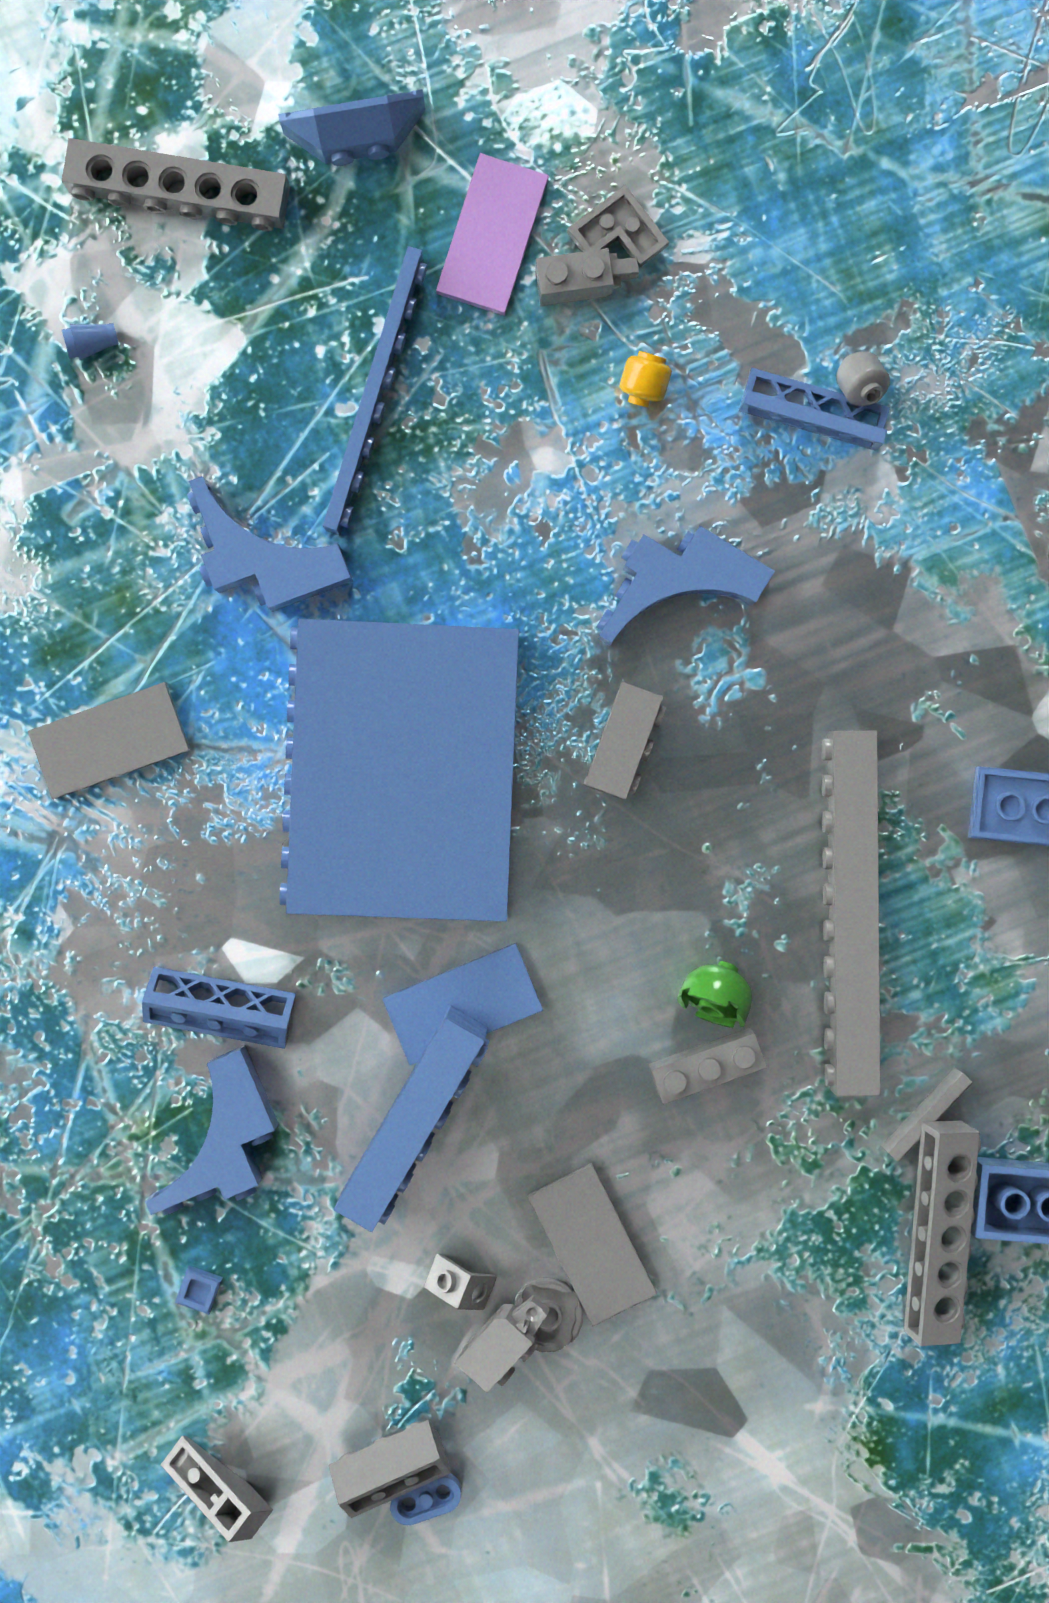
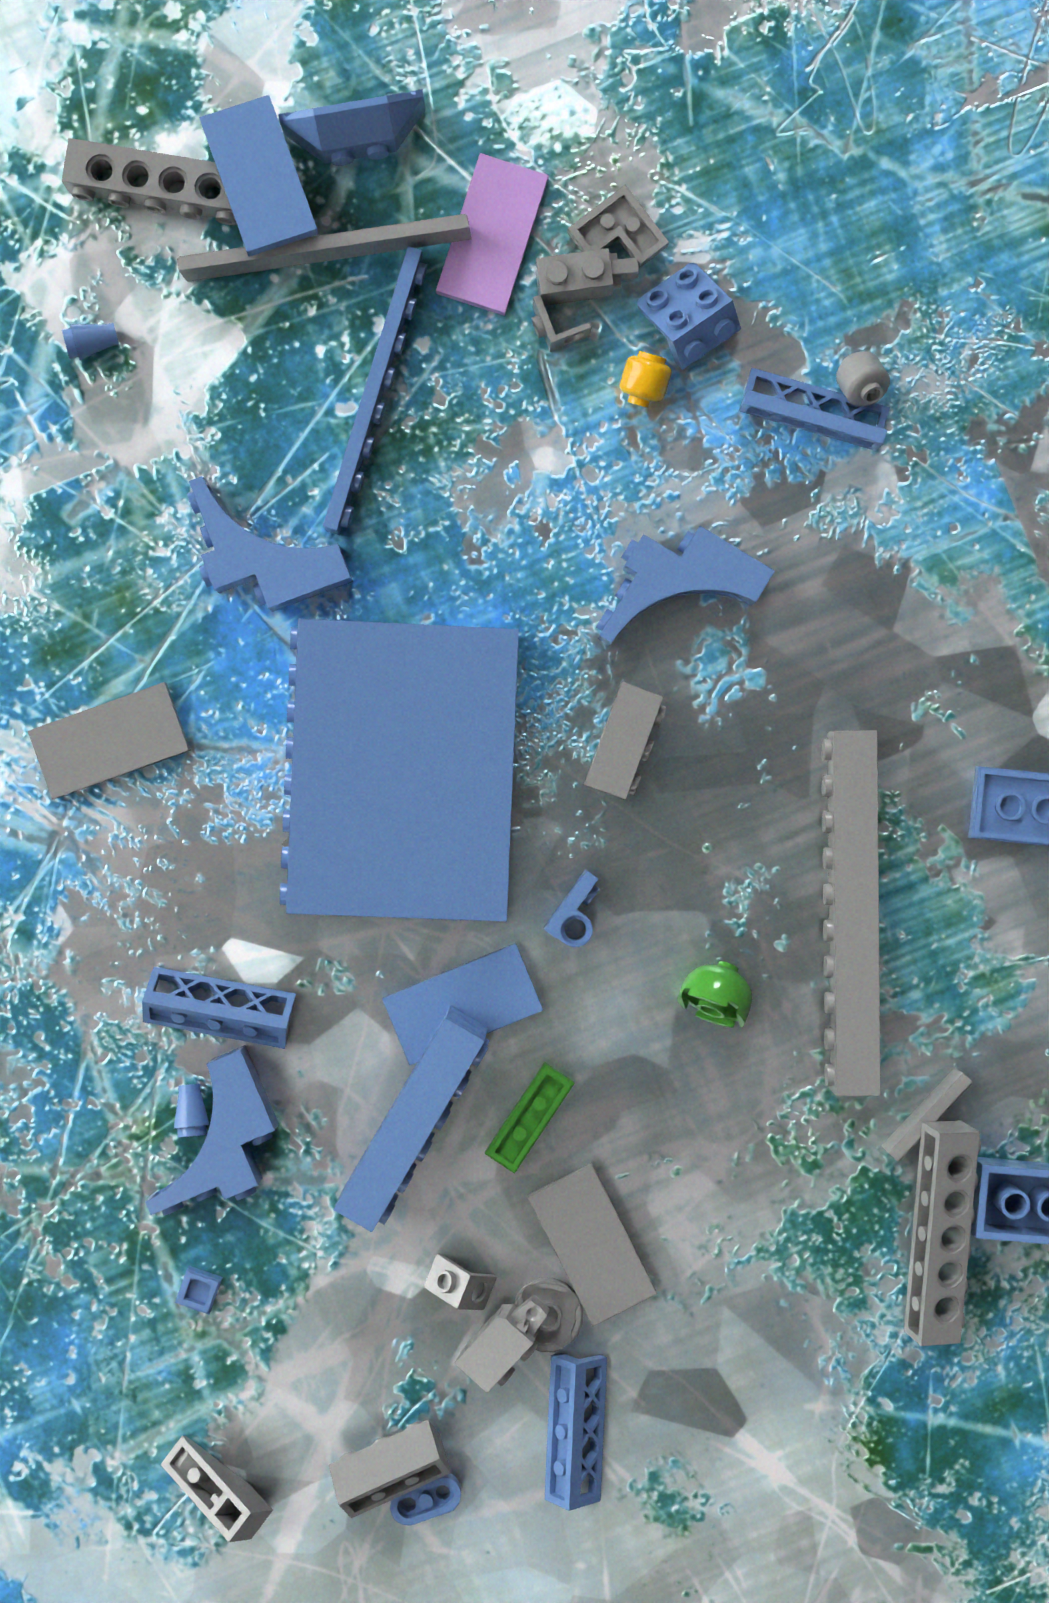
light grey brick [648,1028,767,1105] -> none
none -> medium blue cone [173,1084,210,1138]
none -> light grey tile [177,214,472,282]
none -> medium blue tile [199,95,318,257]
none -> bright green tile [485,1062,575,1174]
none -> light grey bracket [531,295,592,352]
none -> medium blue plate [543,869,599,947]
none -> medium blue fence [544,1353,607,1511]
none -> medium blue bracket [637,263,741,370]

